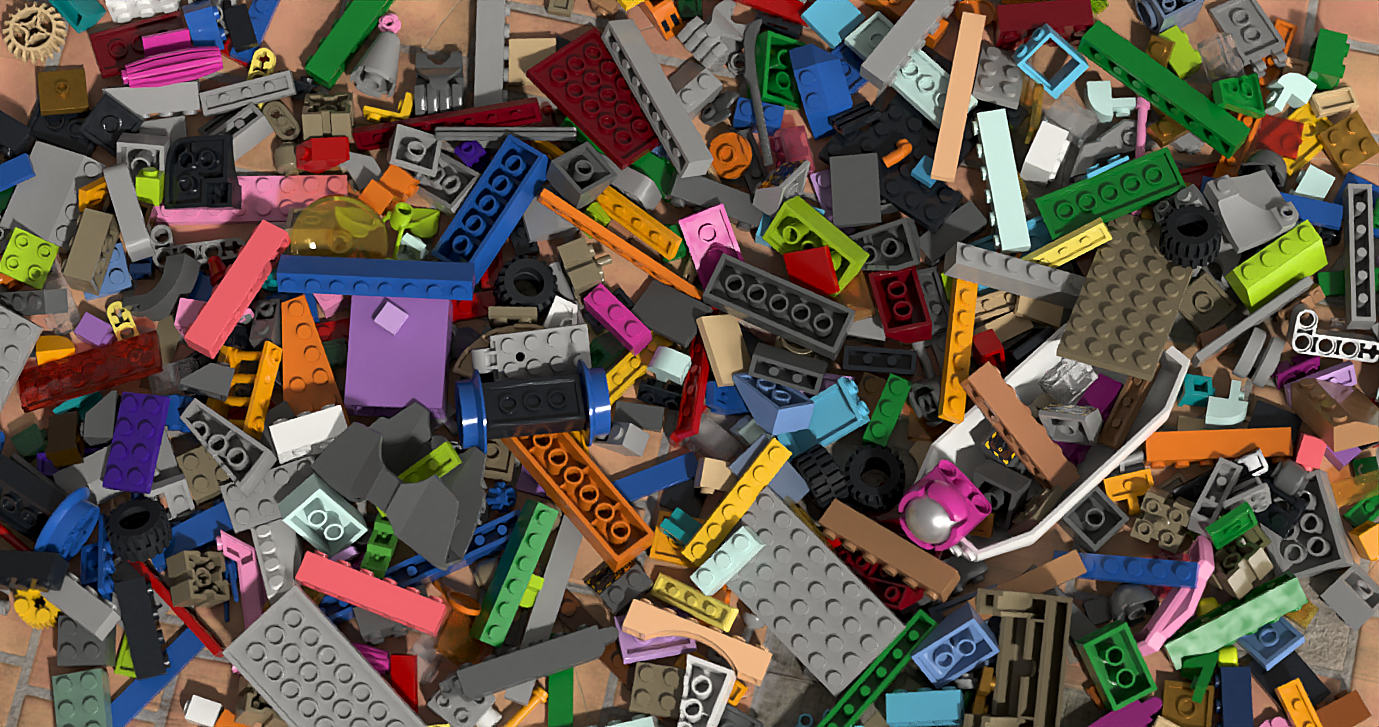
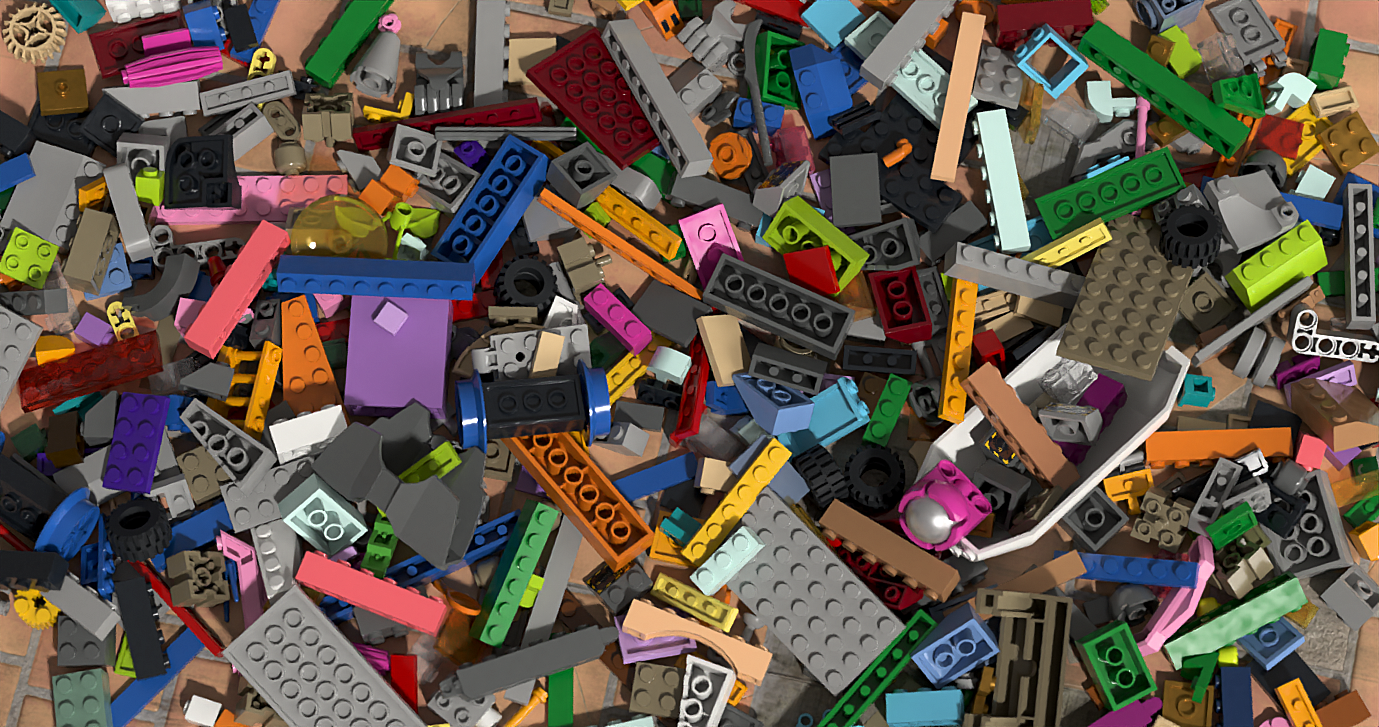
red slope [296,136,350,174] -> none
blue gear [486,482,517,513] -> none
dark azure tile [911,155,936,188] -> none
white brick [1019,121,1070,188] -> none
medium nougat plate [1097,363,1162,451] -> none
light aqua brick [1204,380,1248,430] -> none
none -> tan tile [529,331,565,379]

